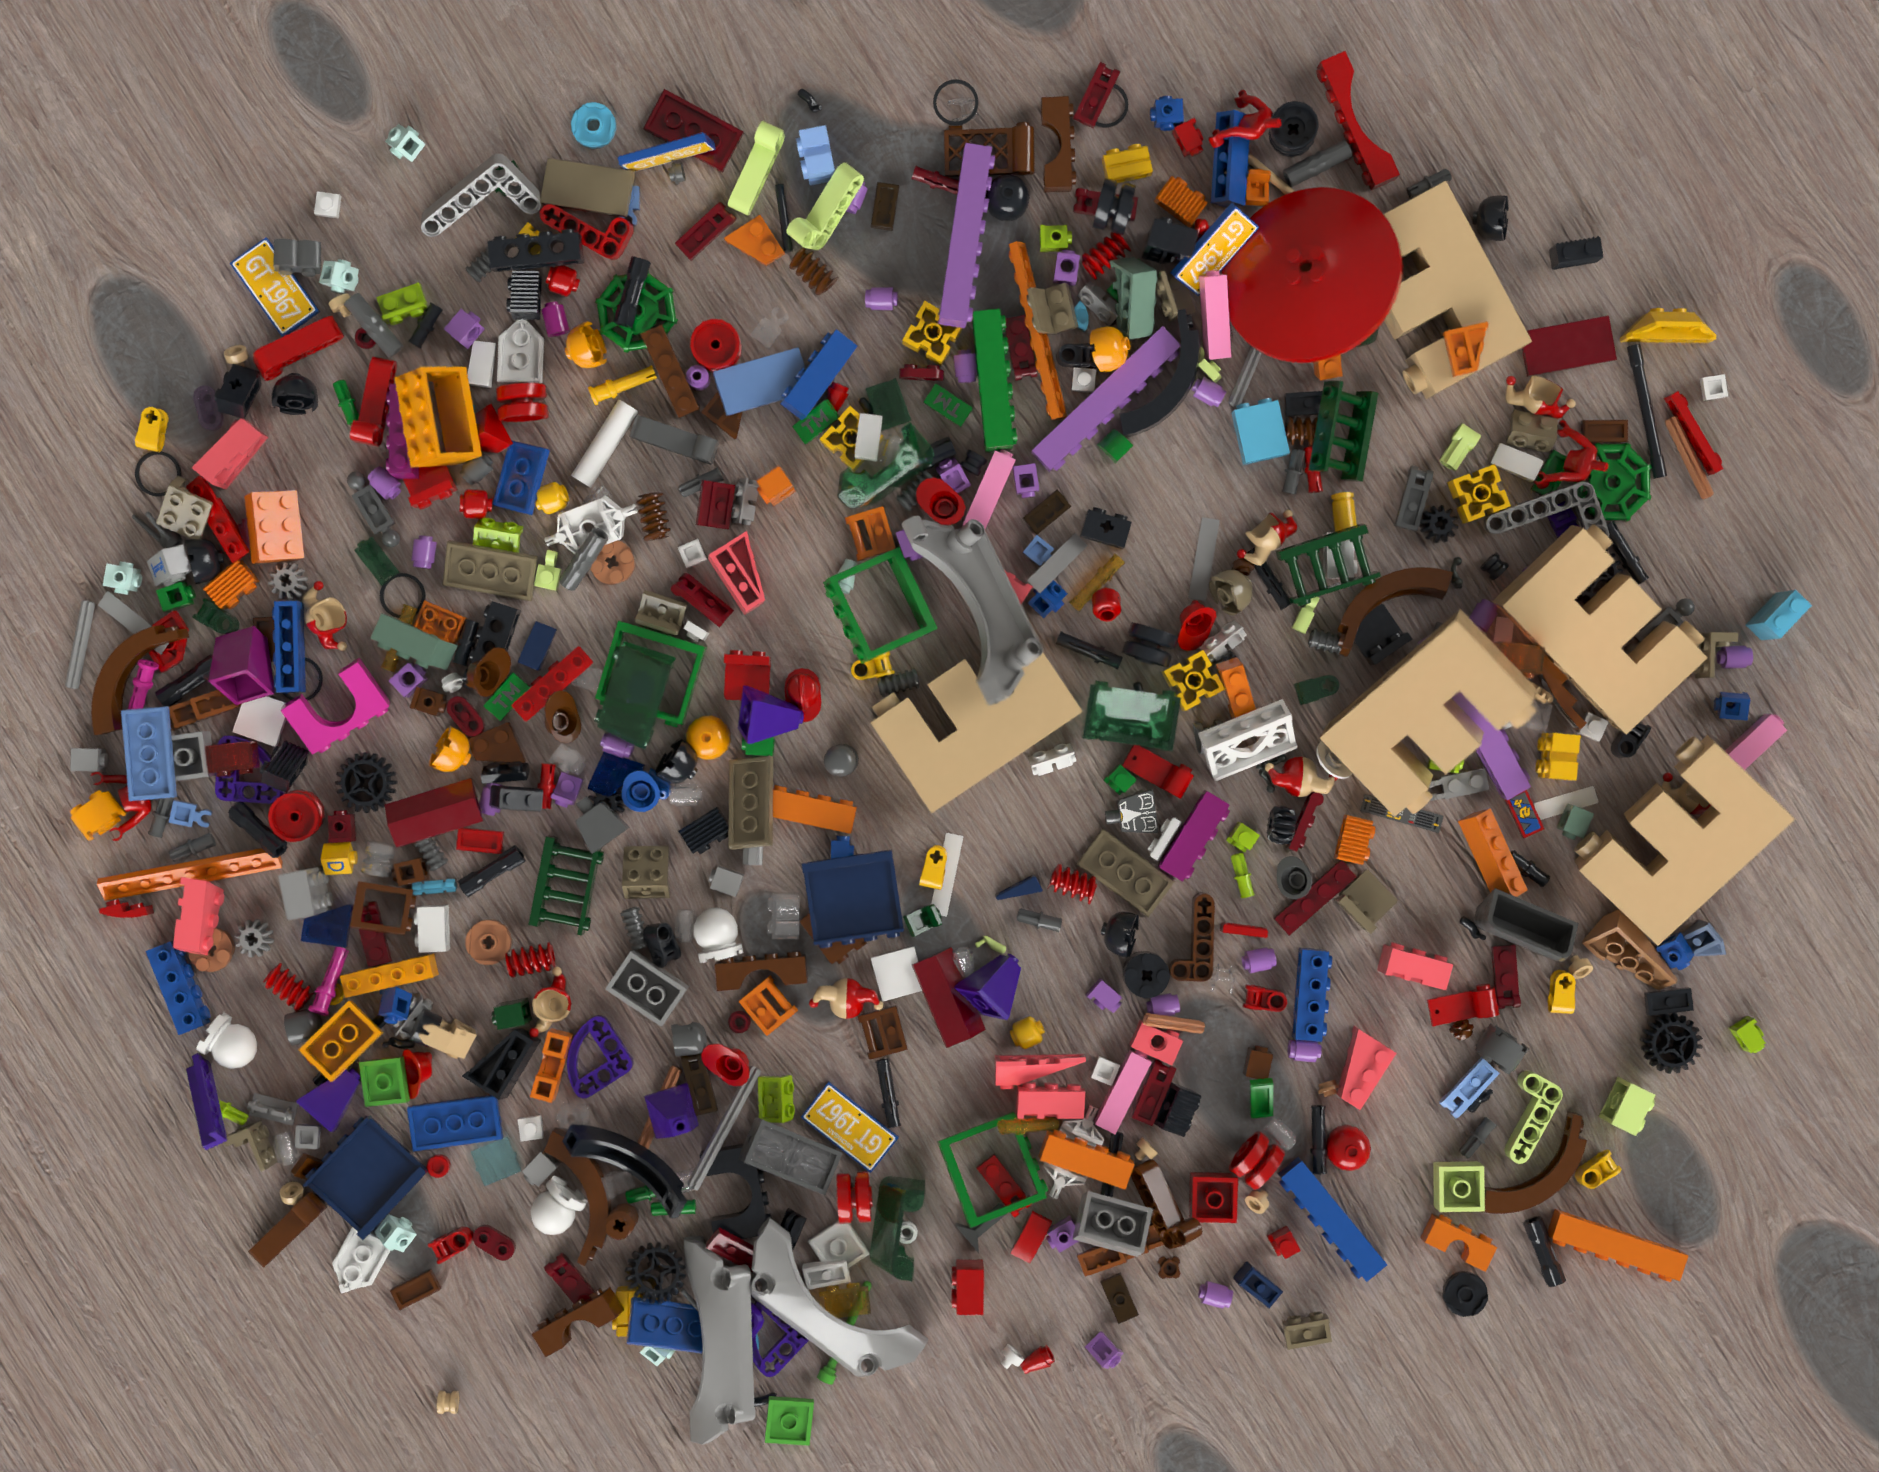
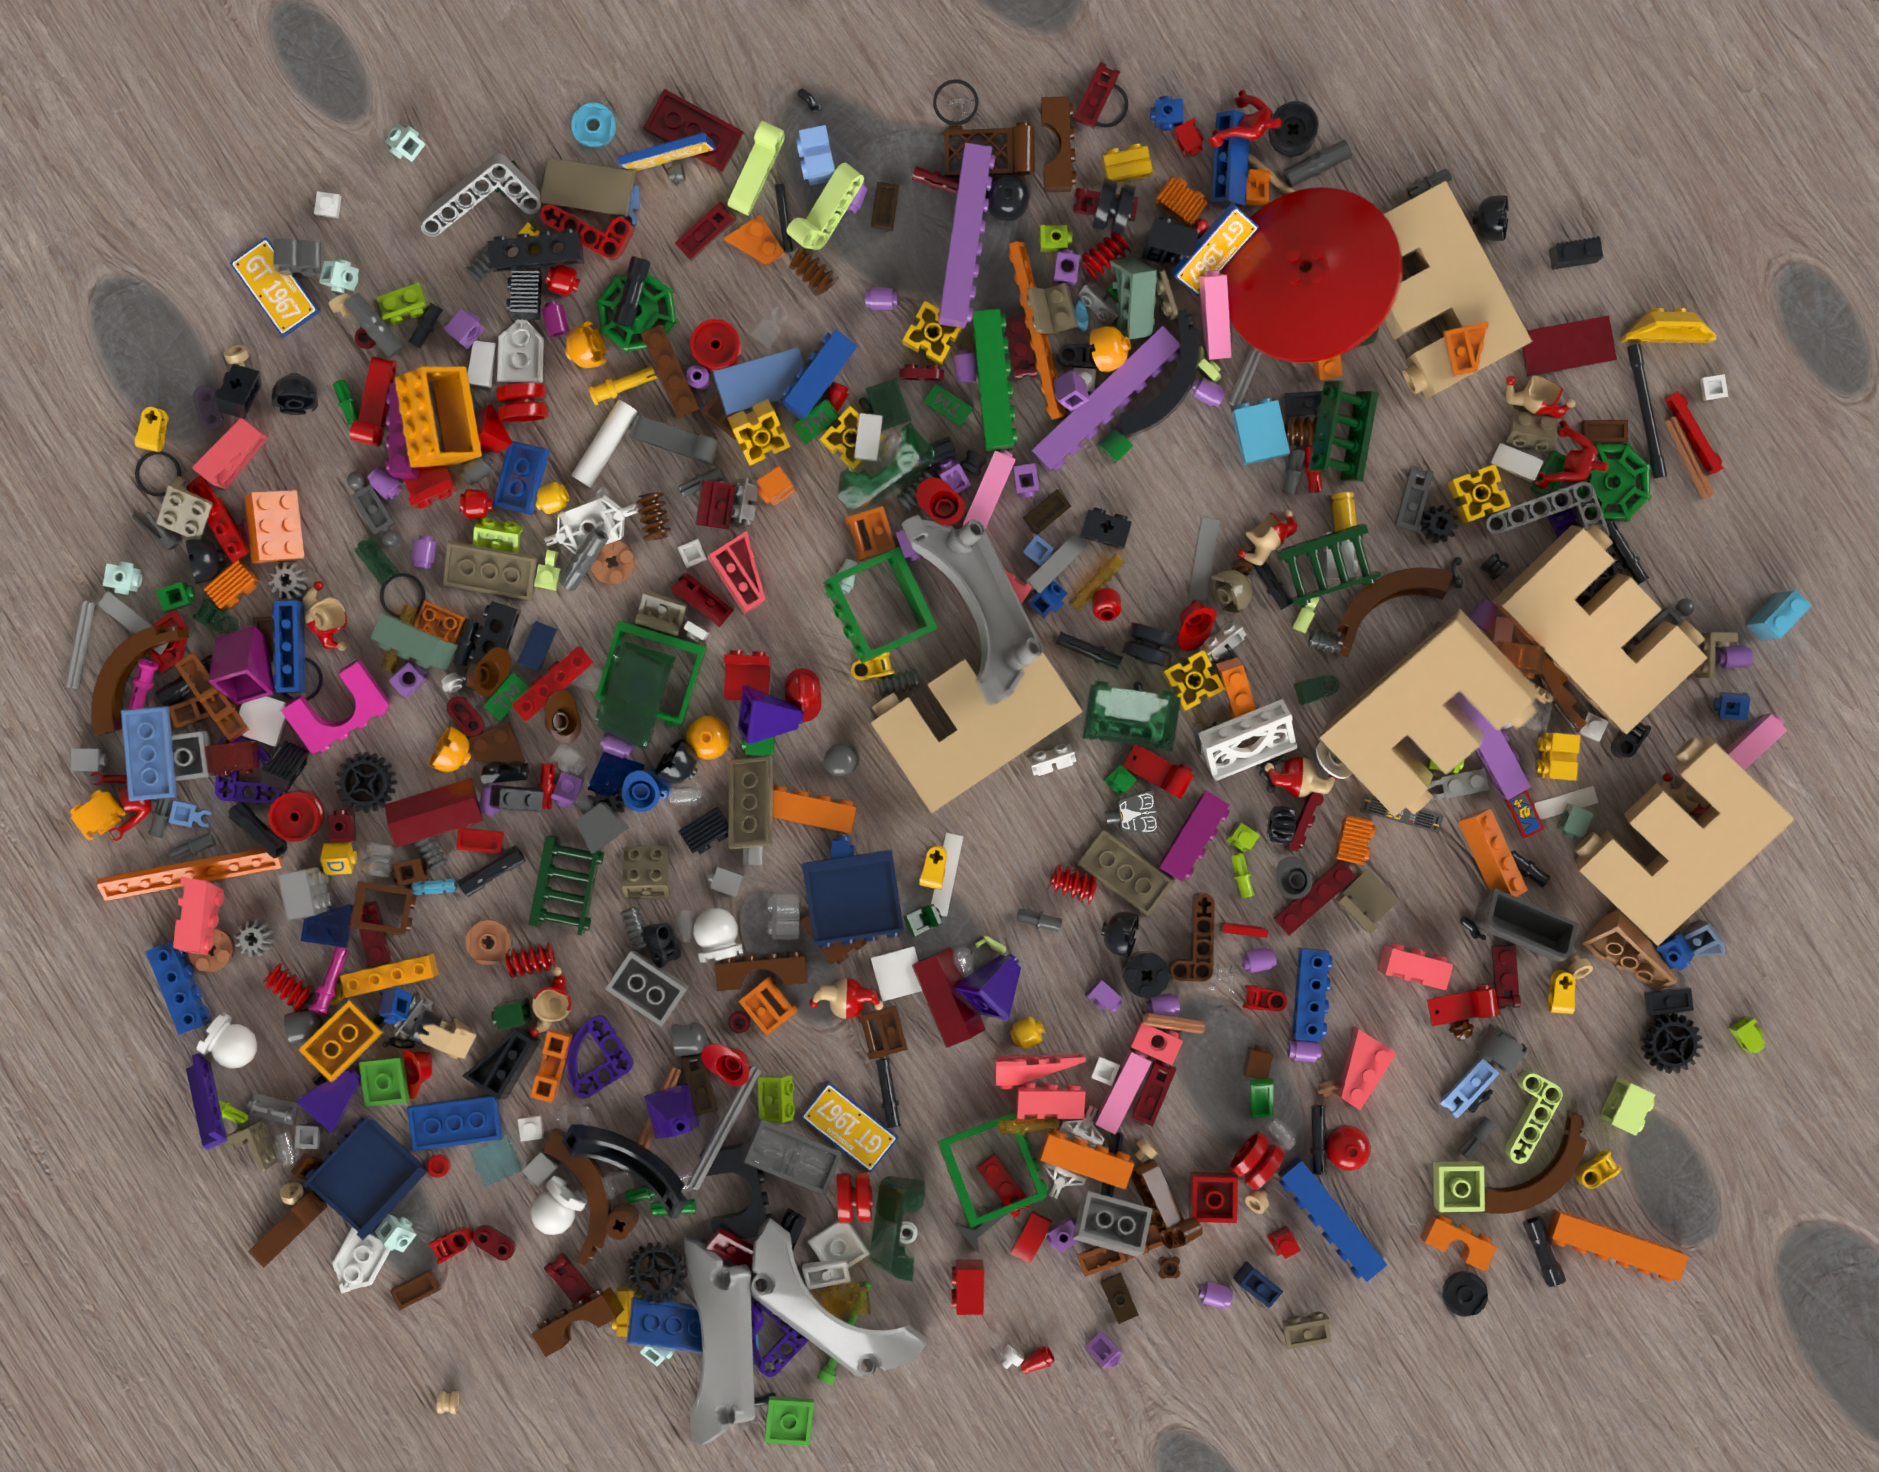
red slope [99,899,154,918] -> none
light grey brick [147,545,192,587] -> none
red beam [253,316,344,381] -> none
reddish brown brick [410,686,448,716] -> none
white brick [414,905,450,953] -> none
dark blue slope [995,875,1043,900] -> none
white tile [1148,818,1182,861] -> none
black brick [1154,1082,1201,1137] -> none
red arch [1316,51,1400,190] -> none
black bracket [1354,604,1412,665] -> none
yellowish green piece [1439,423,1481,471] -> none
none -> dark orange slope [174,652,250,742]
none -> yellow brick [727,399,790,466]
none -> medium lavender brick [1054,370,1089,412]

